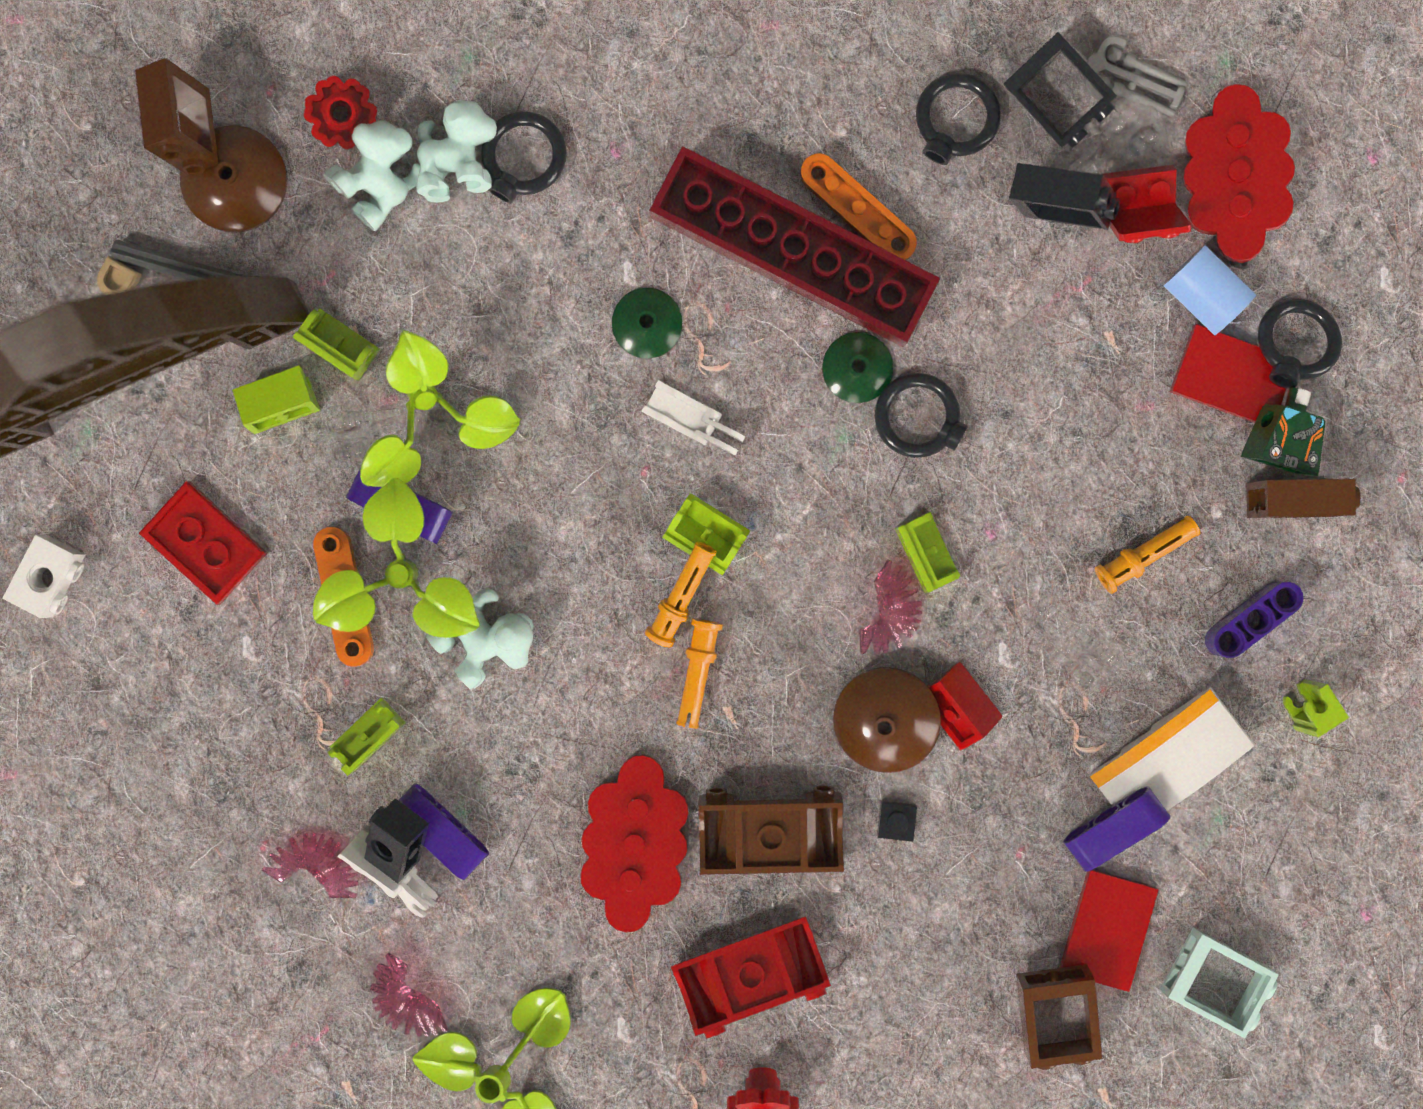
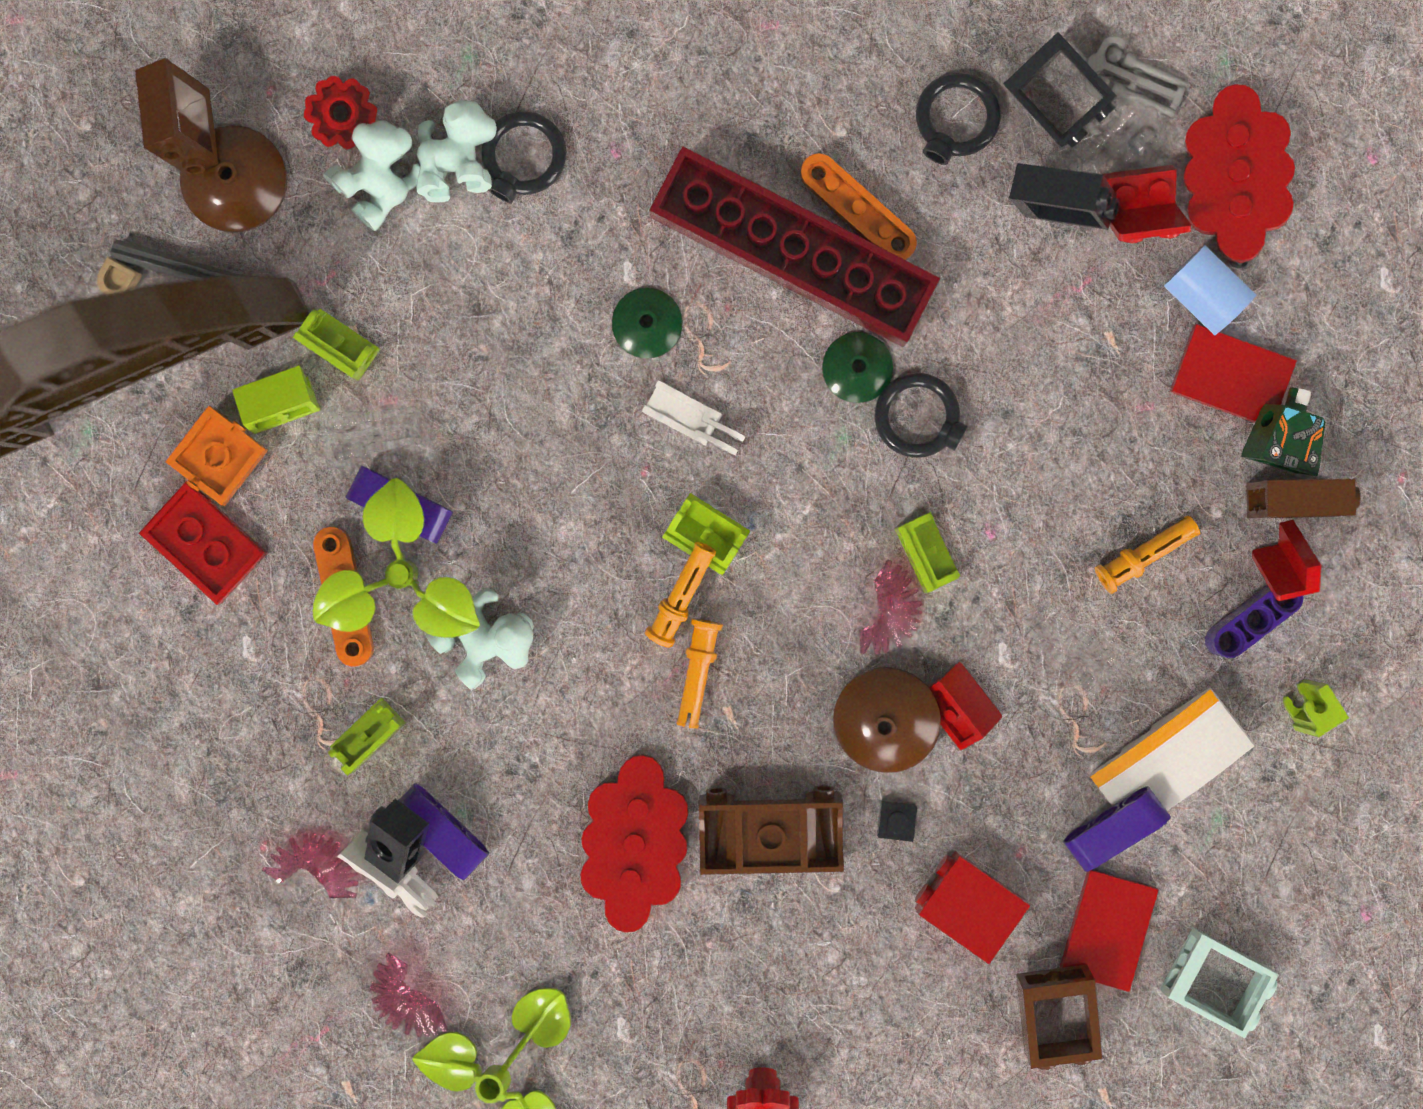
white brick [2,535,86,618] -> none
lime plant [360,330,521,487] -> none
red piece [671,916,831,1039] -> none
black piece [1258,299,1342,388] -> none
none -> orange plate [165,406,268,506]
none -> red brick [915,850,1030,964]
none -> red panel [1252,520,1321,601]

